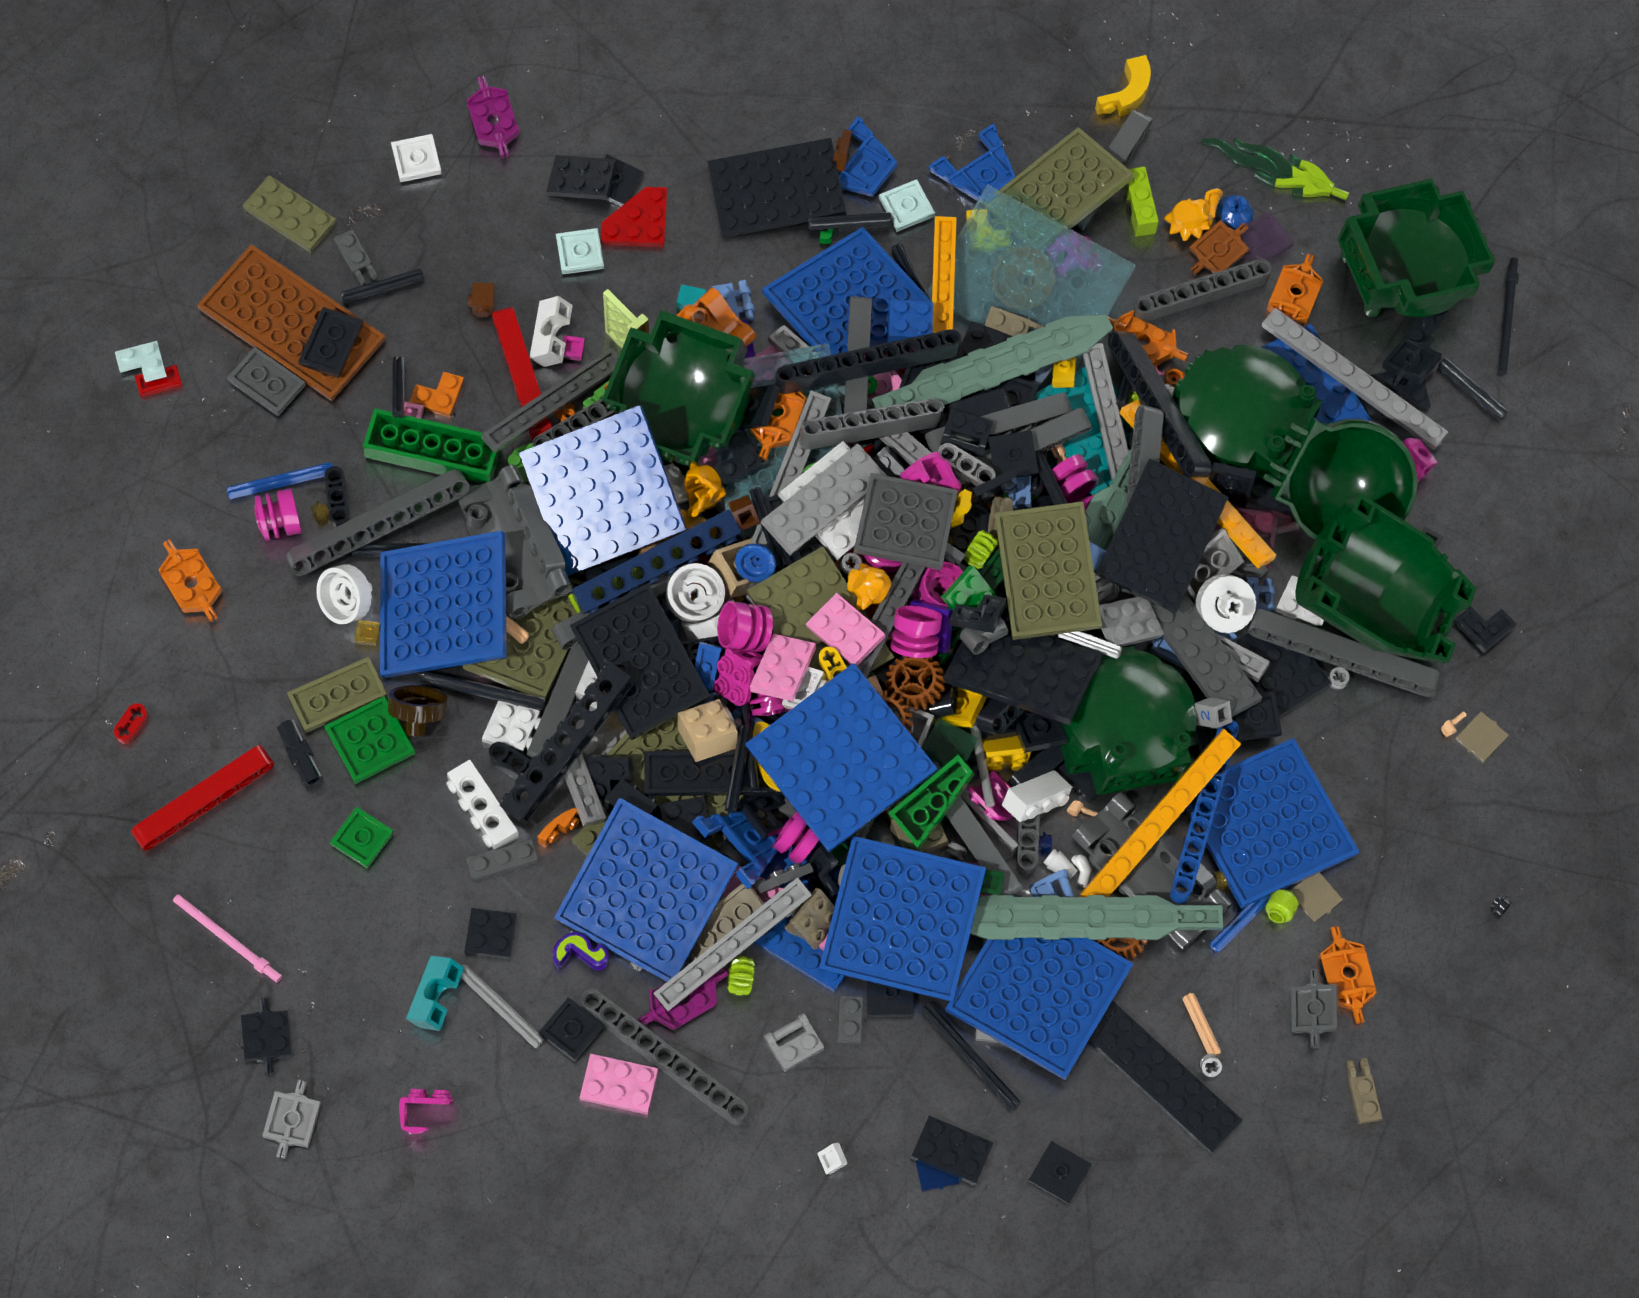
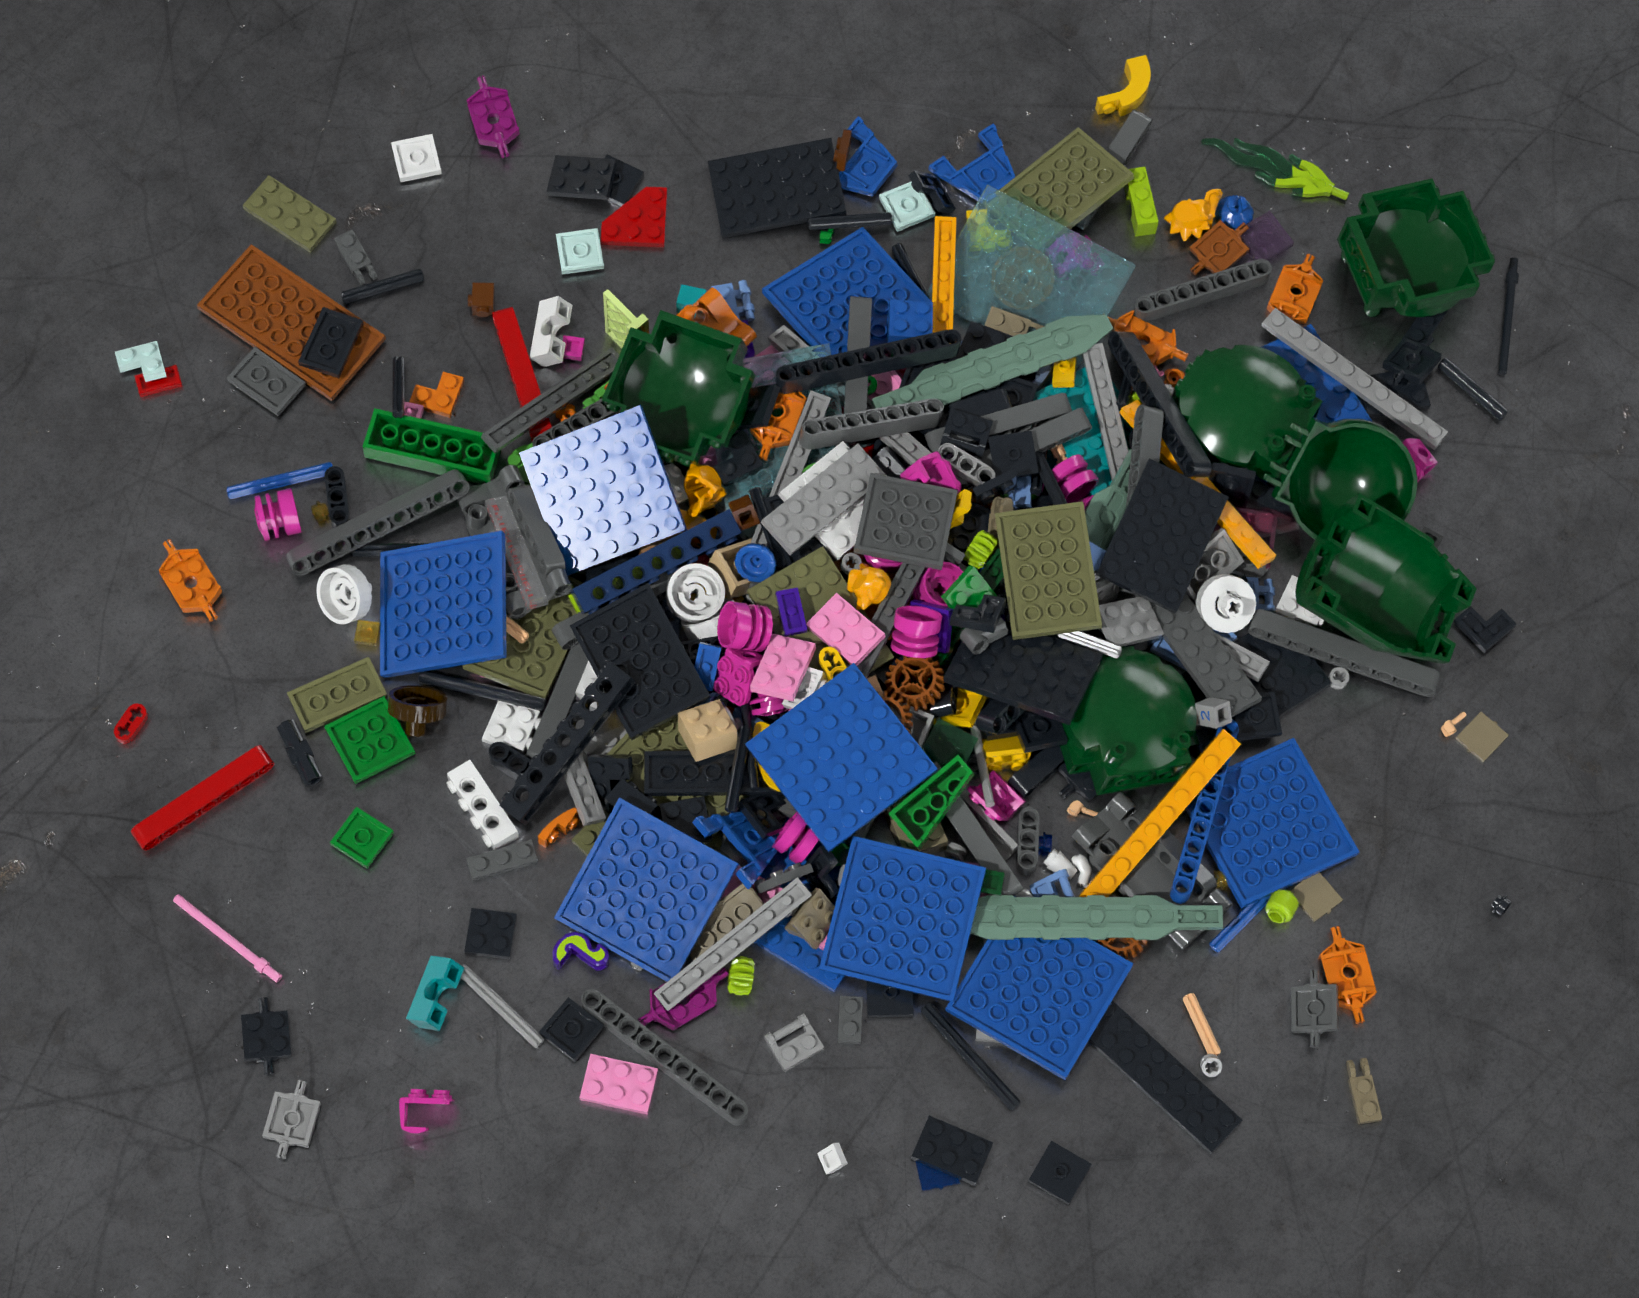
white brick [1002,770,1072,822] -> none
none -> clear tile [485,495,548,610]
none -> dark purple plate [775,587,807,636]
none -> black plate [908,170,956,214]

